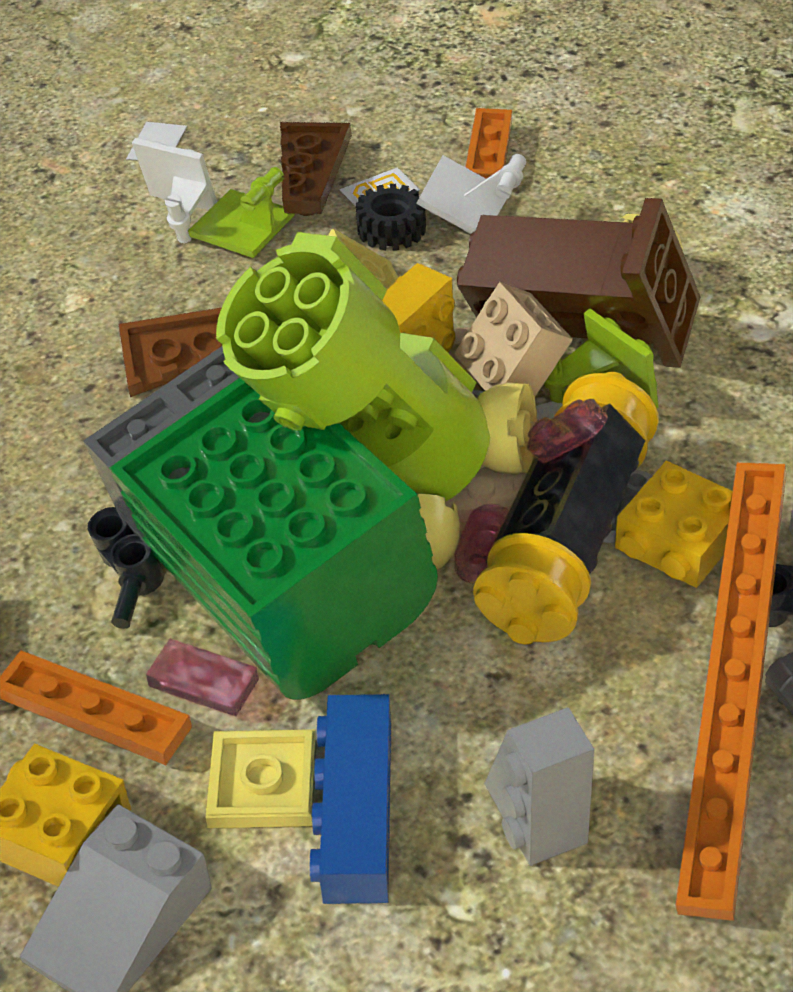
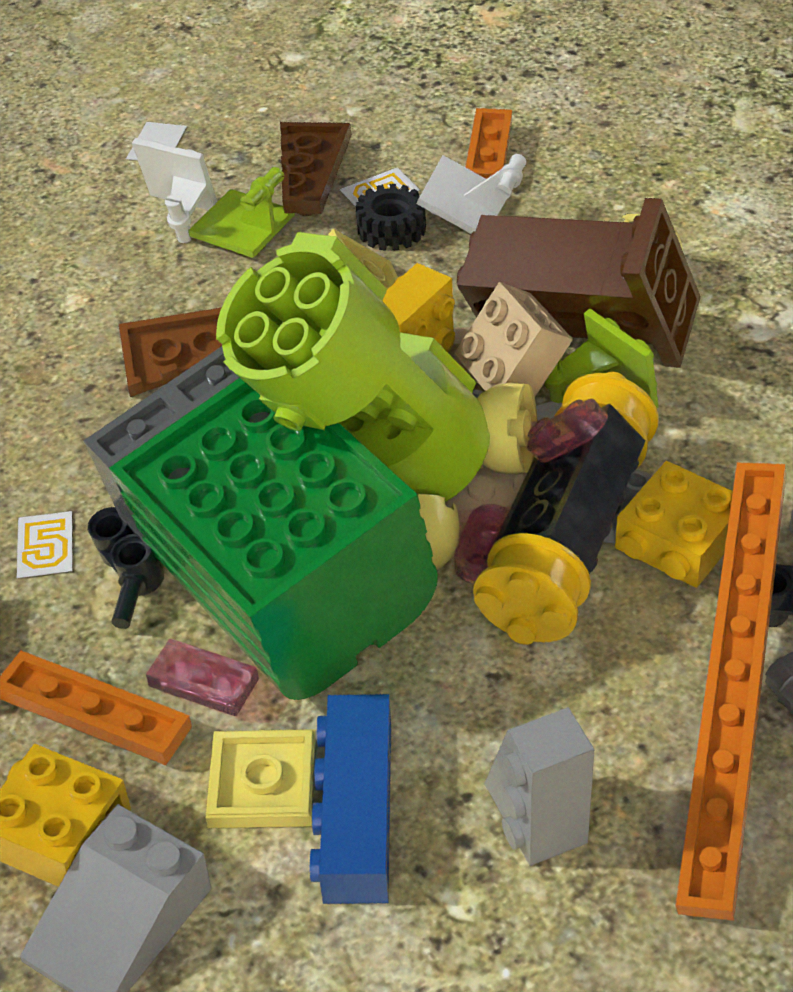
none -> white sticker [17,511,72,578]

